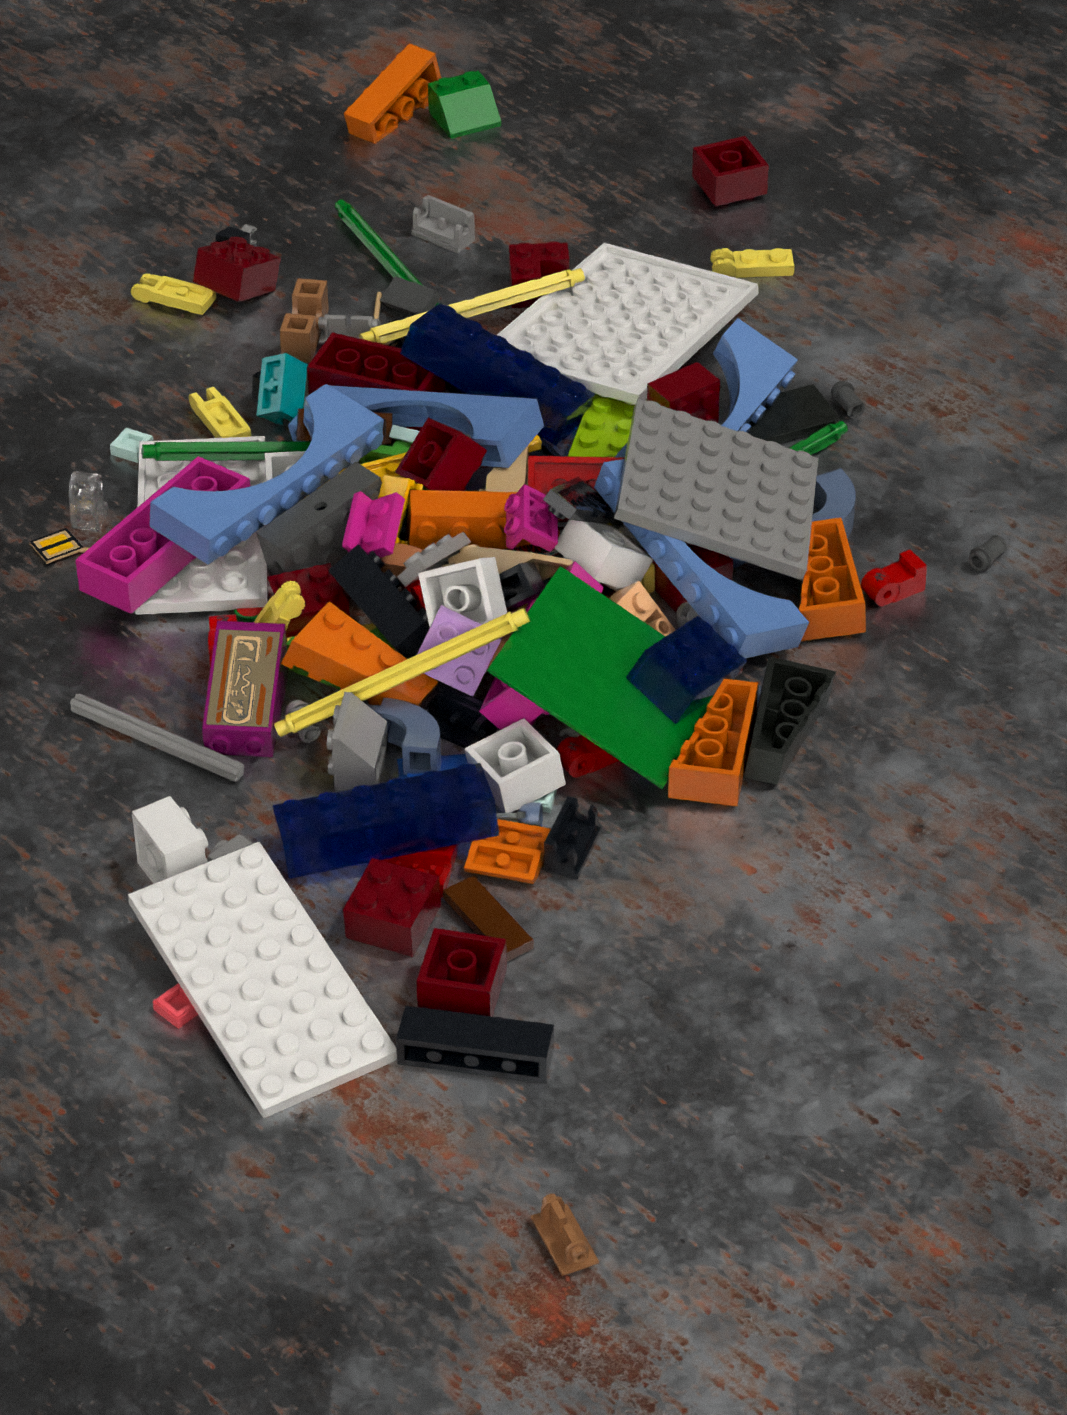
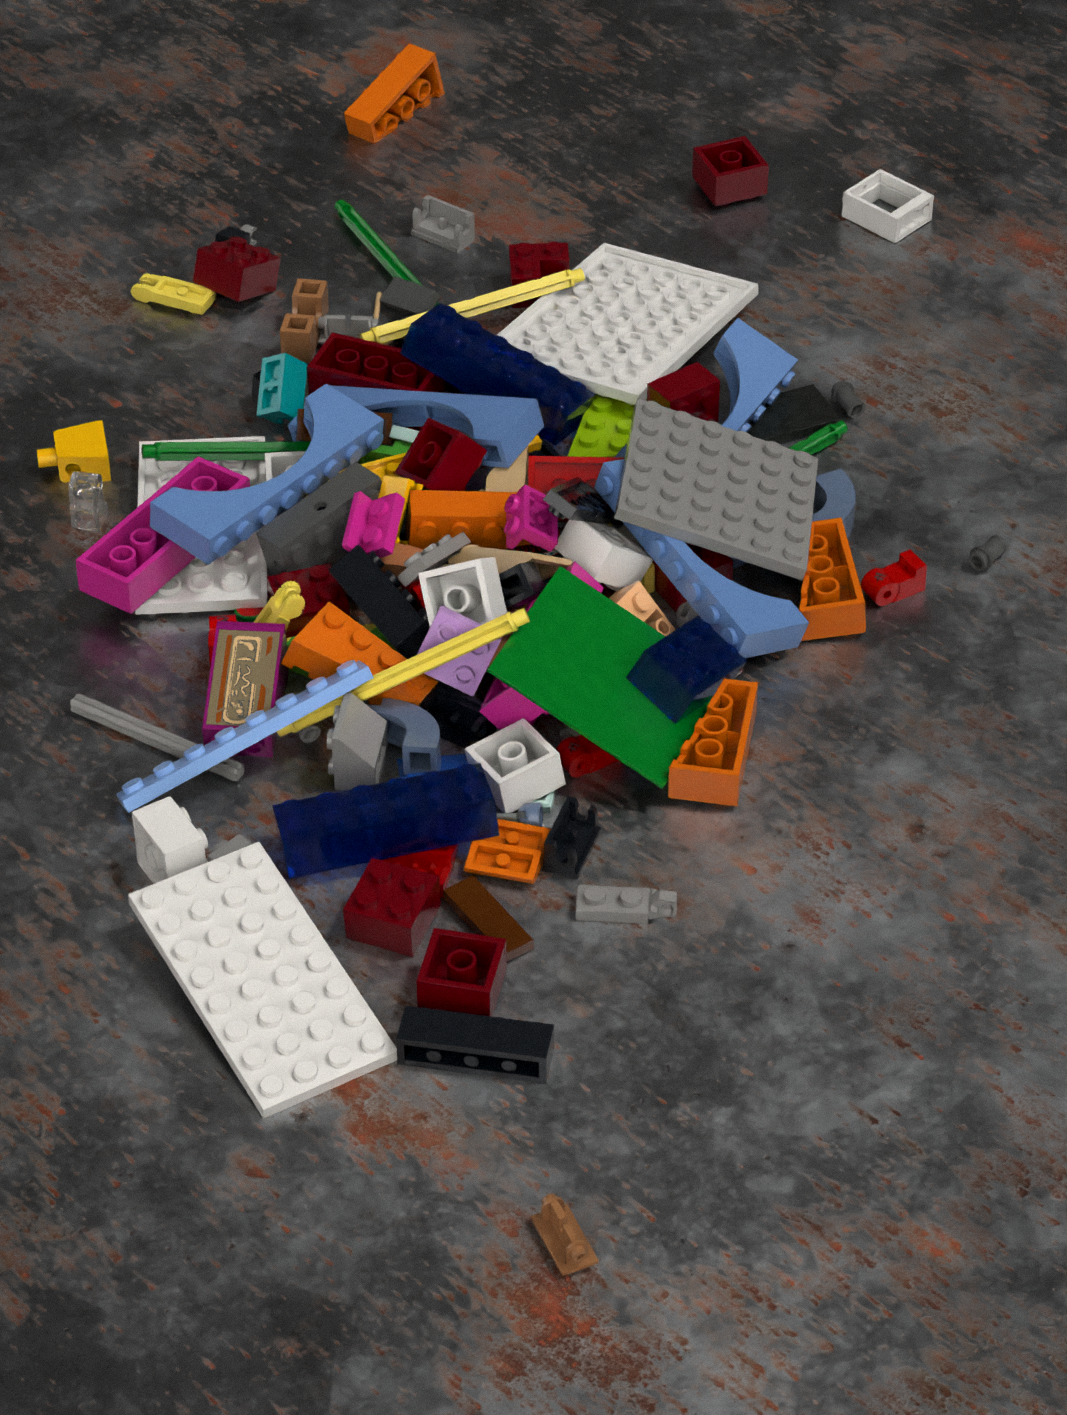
piece [29,528,89,564] -> none
light aqua tile [110,428,153,463] -> none
coral tile [153,983,198,1029] -> none
light yellow hinge [189,387,251,438] -> none
green slope [428,71,501,139] -> none
light yellow hinge [710,248,795,278] -> none
pearl dark grey wedge [743,657,836,785] -> none
none -> yellow torso [36,420,111,482]
none -> light blue plate [116,660,374,813]
none -> light grey hinge [576,885,677,924]
none -> white window [842,169,934,243]

